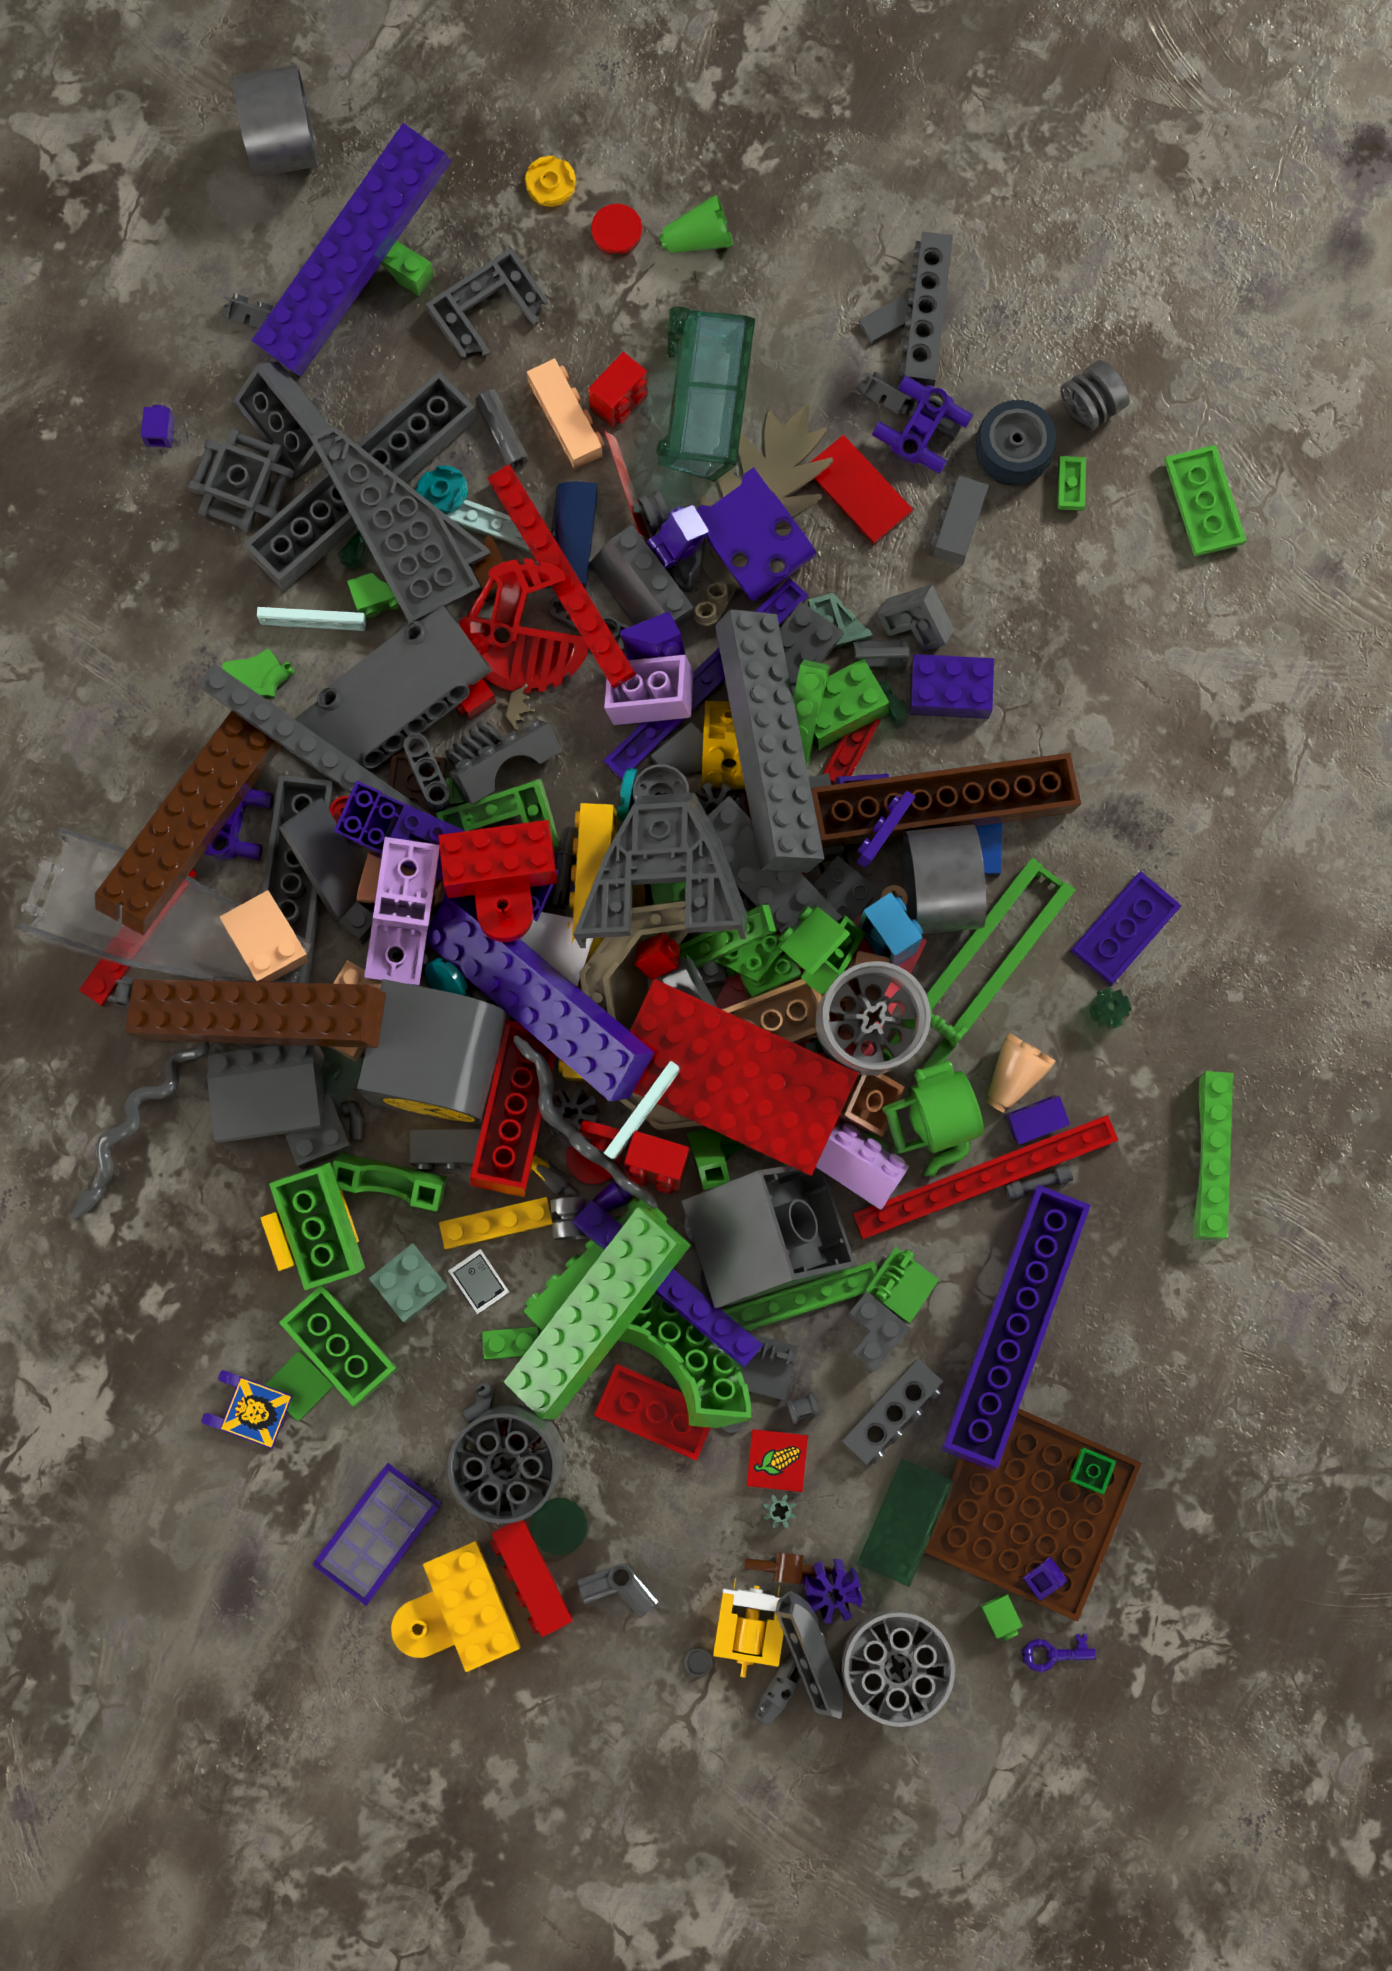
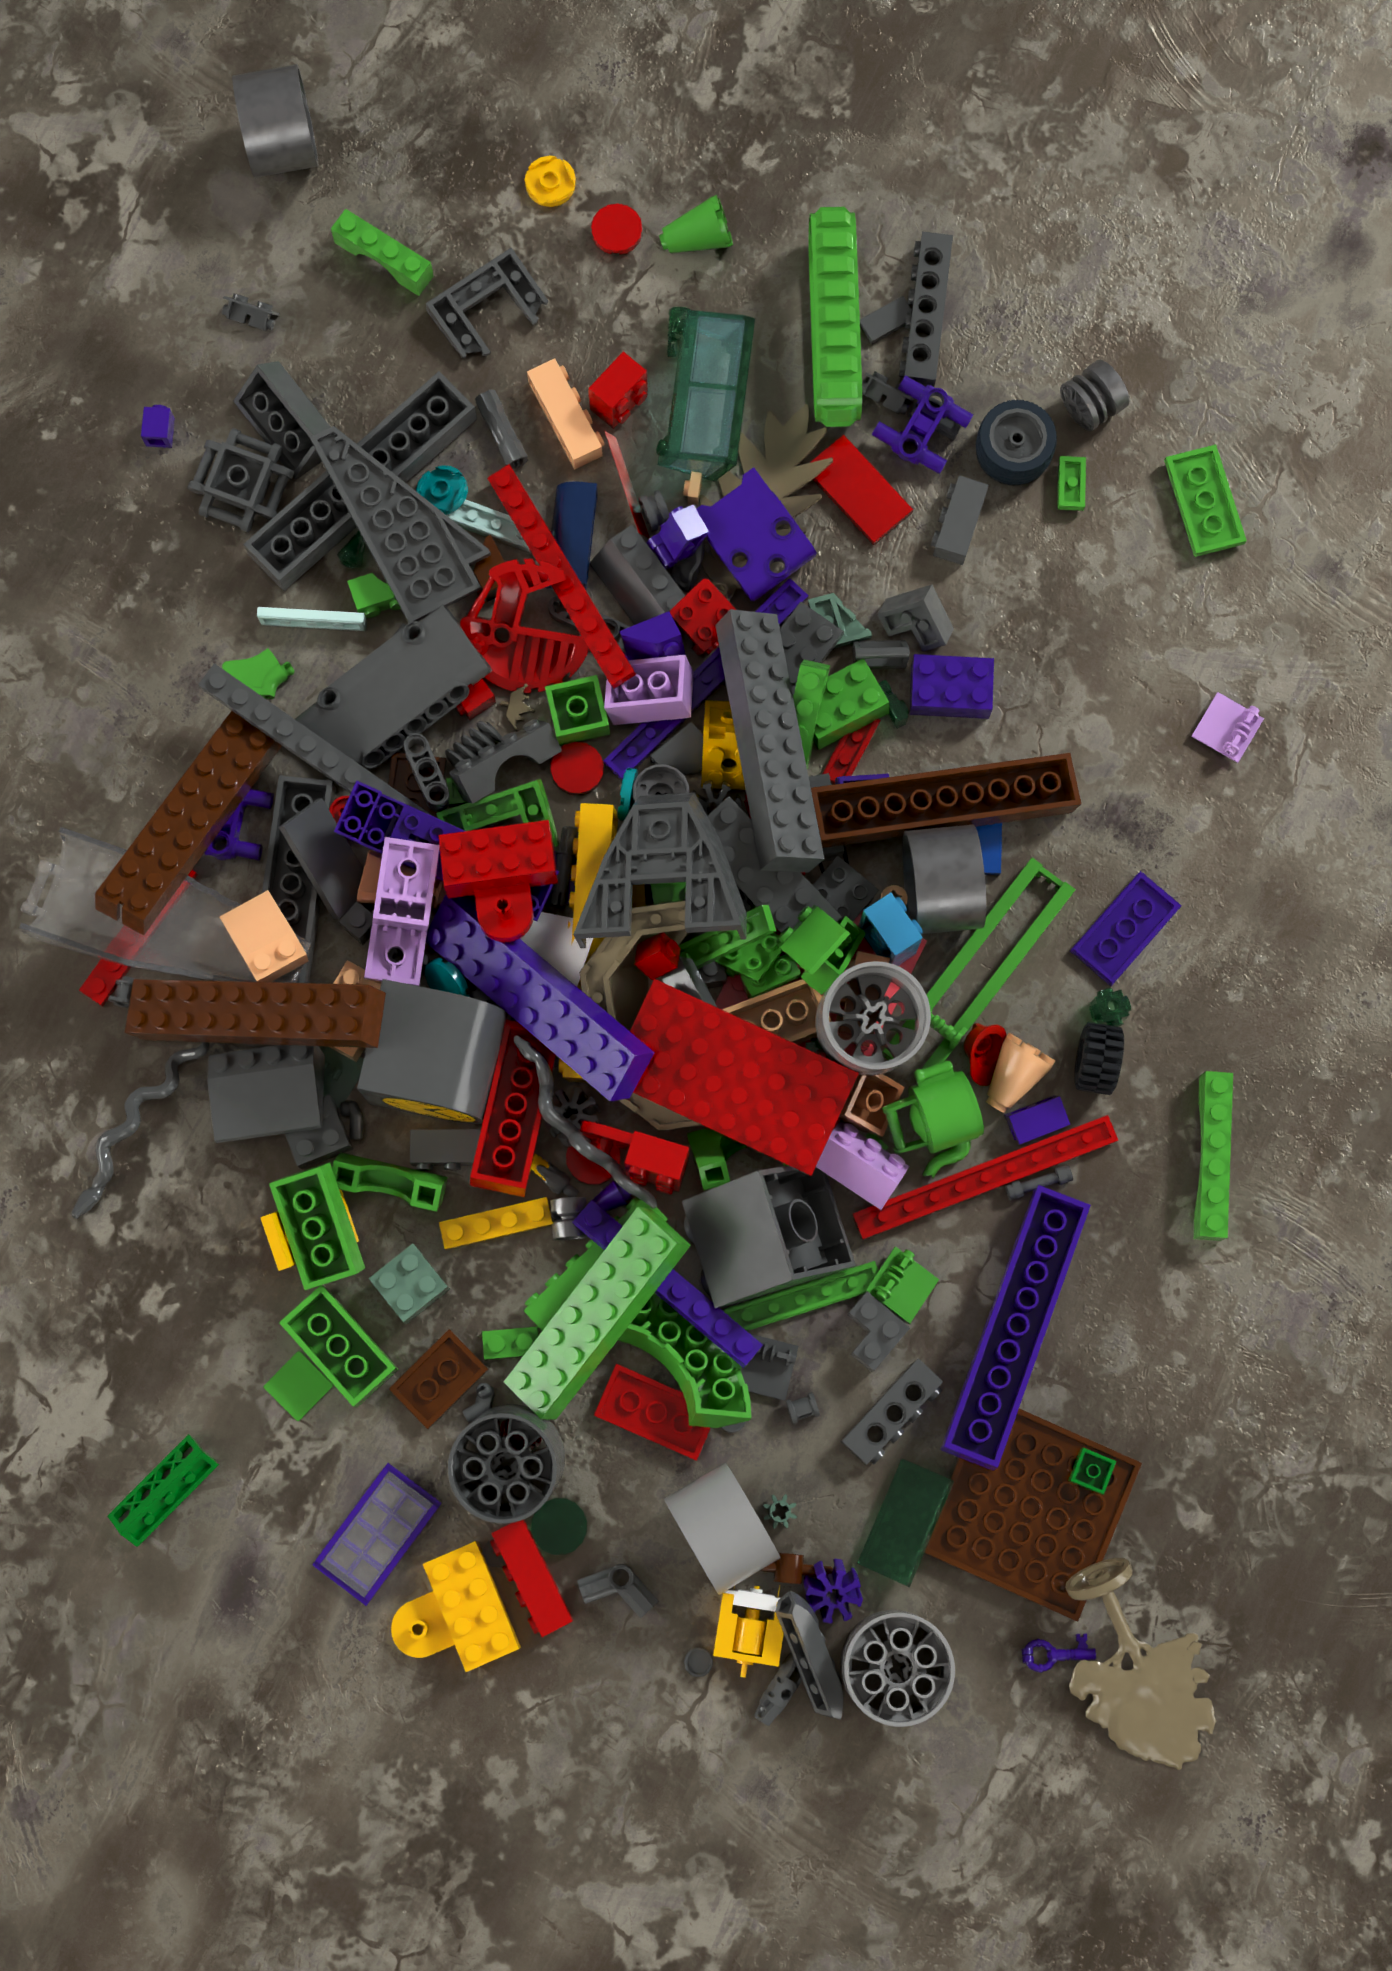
flag [201,1370,293,1449] -> none
dark purple brick [251,123,452,377] -> none
sticker [449,1249,509,1314] -> none
light aqua tile [604,1061,680,1160] -> none
red tile [746,1429,808,1492] -> none
dark purple plate [856,790,915,868] -> none
bright green brick [979,1594,1023,1641] -> none
dark purple slope [1023,1557,1067,1601] -> none
none -> green fence [107,1434,219,1547]
none -> reddish brown plate [389,1329,489,1429]
none -> bright green brick [545,675,610,746]
none -> red tile [550,742,604,795]
none -> light grey wheel [664,1462,781,1595]
none -> red bracket [669,579,736,656]
none -> light nougat plate [683,471,702,507]
none -> bright green piece [808,207,862,427]
none -> red piece [964,1023,1007,1086]
none -> dark tan plant [1065,1558,1216,1770]
none -> black tyre [1074,1022,1124,1095]
none -> lavender hinge [1191,692,1264,763]

